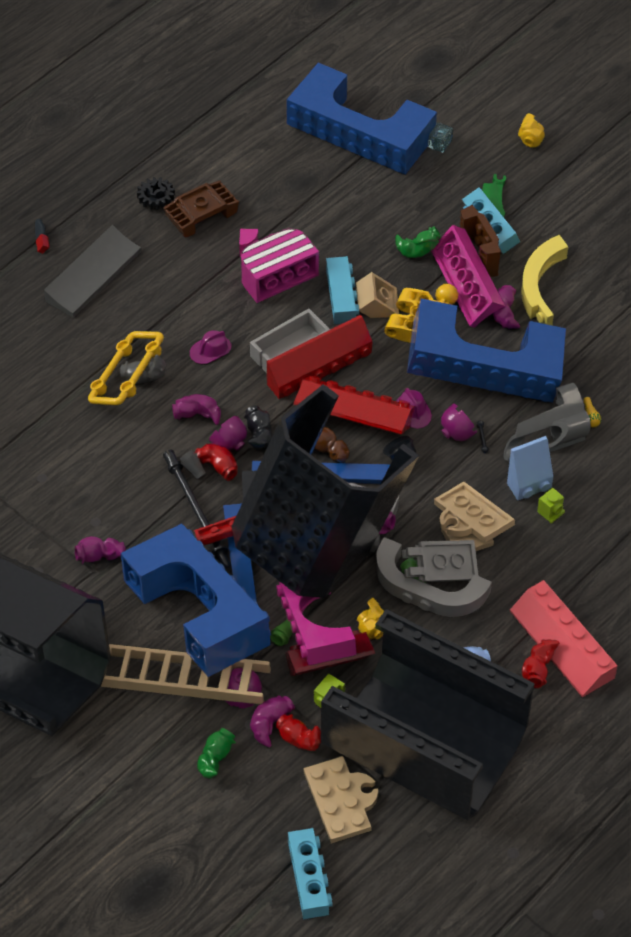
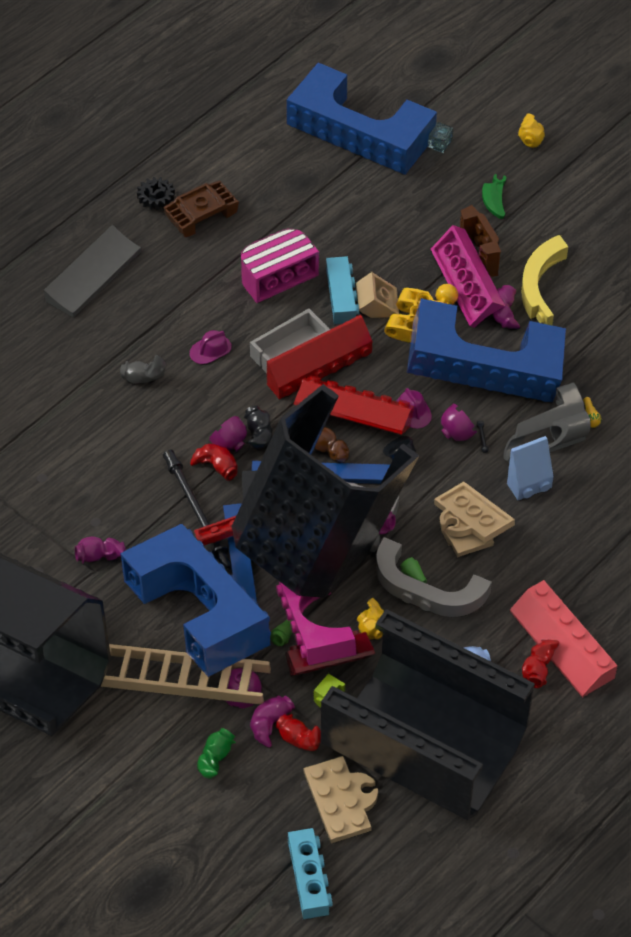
piece [35,219,49,254] -> none
yellow bar [88,331,164,405] -> none
magenta animal [172,394,221,425] -> none
dark grey cone [180,450,206,479] -> none
dark pink brick [239,229,258,257] -> none
green animal [395,226,442,258] -> none
light grey tile [402,540,479,582] -> none
medium azure brick [462,188,520,254] -> none
lime brick [537,488,565,523] -> none

